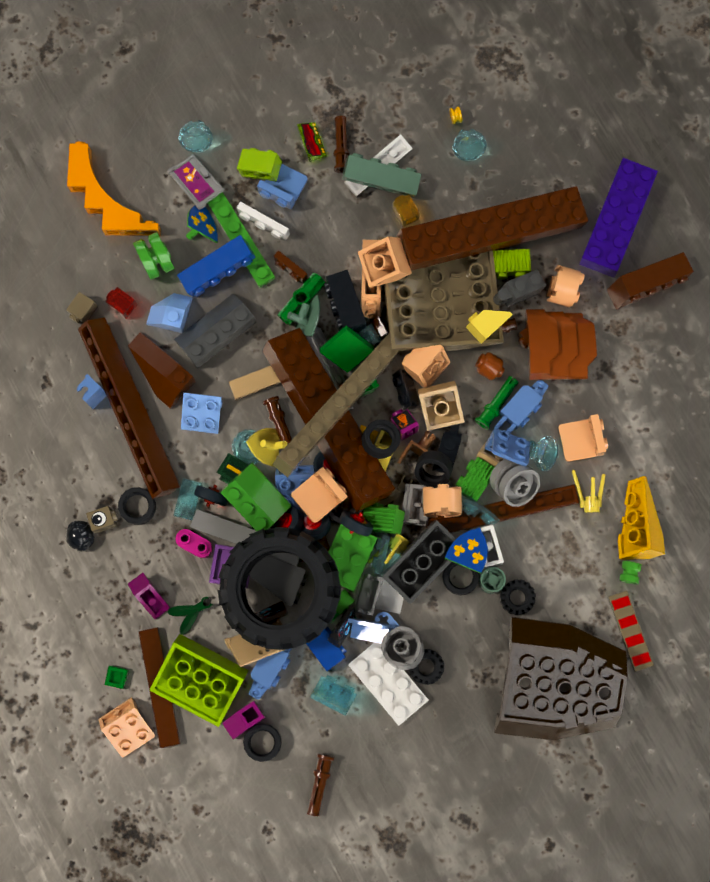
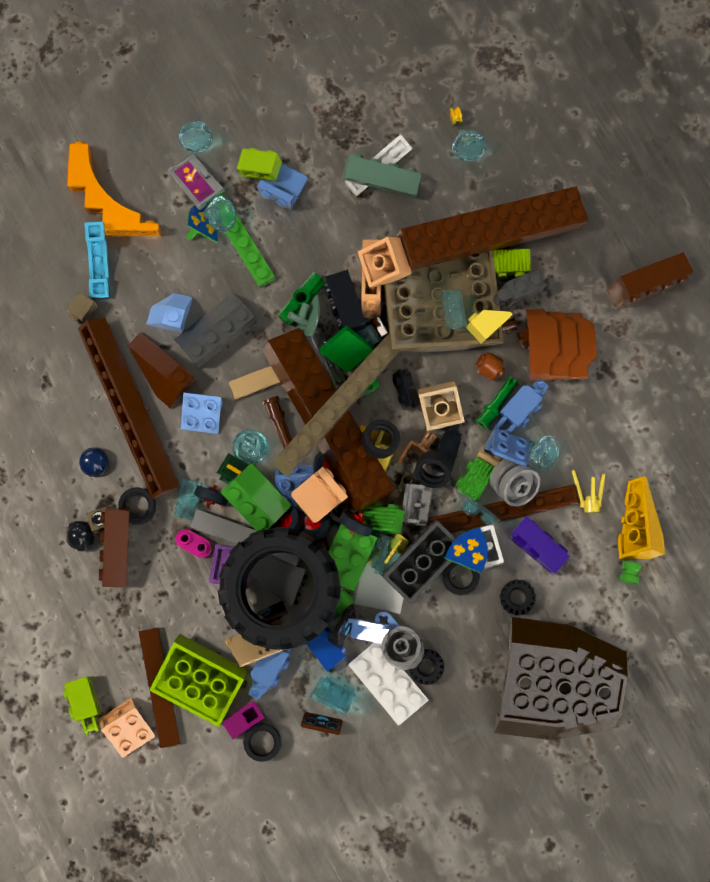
medium blue hinge [77,374,107,409] -> none
green tile [104,666,129,689] -> none
clear red brick [105,287,138,319] -> none
magenta slope [128,573,170,619] -> none
bright green wheel [133,232,175,280] -> none
dark green piece [168,597,213,635] -> none
blue brick [177,235,256,297] -> none
white plate [237,202,290,240] -> none
light yellow shield [246,428,288,467] -> none
reddish brown plate [274,250,308,284] -> none
slope [297,122,327,162] -> none
reddish brown pin [307,754,335,817] -> none
reddish brown pin [333,116,350,173] -> none
light grey hinge [354,574,383,617] -> none
slope [390,409,419,441] -> none
clear yellow brick [392,195,419,227] -> none
light nougat slope [401,345,451,388] -> none
light nougat brick [423,484,462,518] -> none
sand green wheel [479,567,506,594] -> none
light nougat brick [547,265,585,307] -> none
light nougat bracket [558,414,608,462] -> none
dark purple brick [579,158,658,278] -> none
tile [608,591,654,672] -> none
none -> lime brick [63,676,101,735]
none -> dark blue hair [79,447,108,477]
none -> medium azure slope [84,222,109,298]
none -> reddish brown brick [99,506,130,588]
none -> clear light blue hair [203,196,237,232]
none -> slope [301,712,343,735]
none -> clear light blue plate [441,289,467,330]
none -> dark purple wedge [509,516,570,575]

